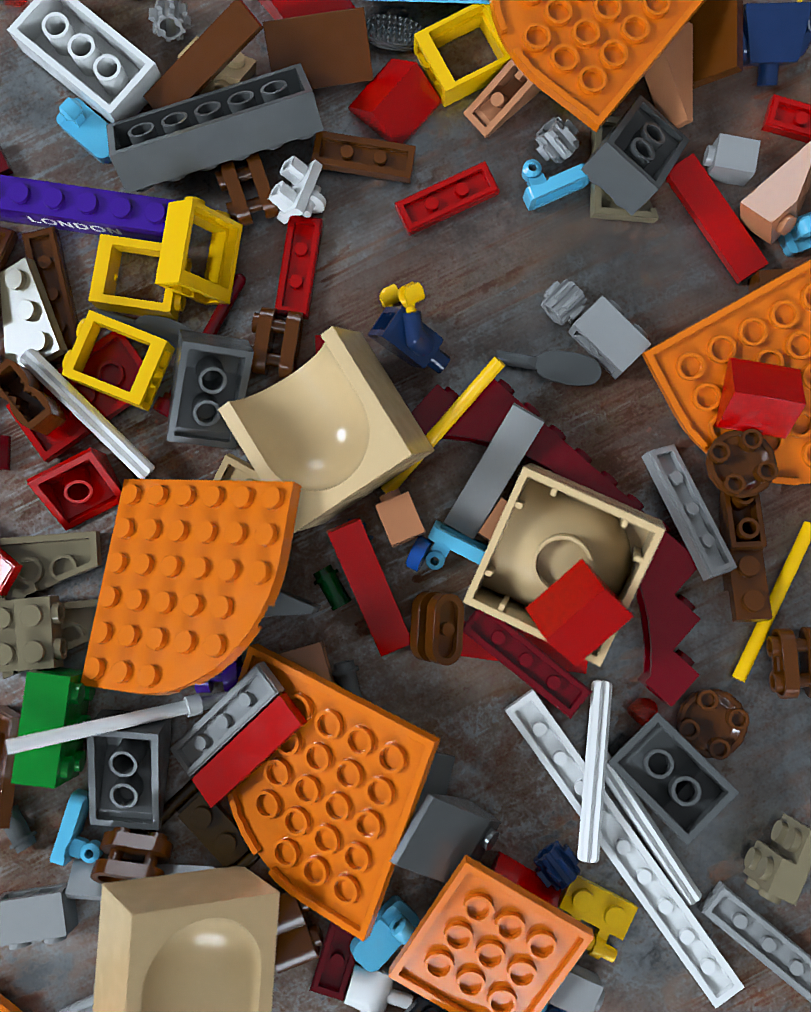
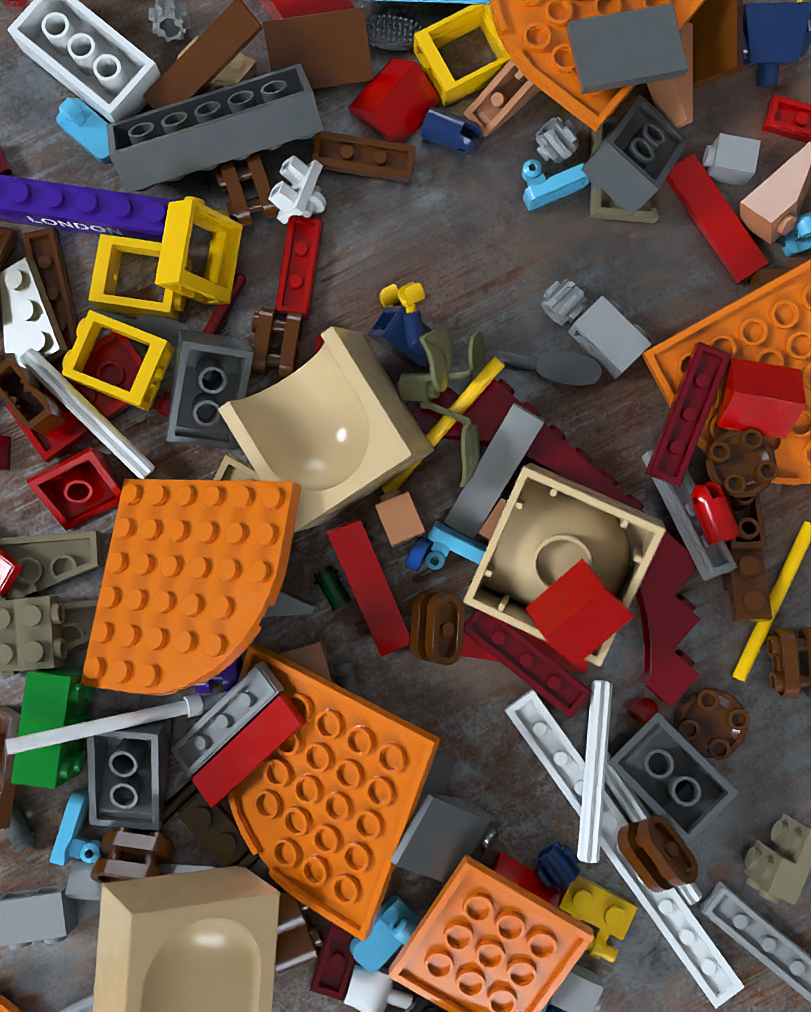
red tile [394,161,500,236] -> none
none -> olive plant [399,329,487,487]
none -> dark blue piece [421,107,483,153]
none -> dark grey tile [566,3,688,95]
none -> reddish brown brick [617,815,698,893]
none -> dark red tile [645,342,732,487]
none -> red piece [690,482,742,547]

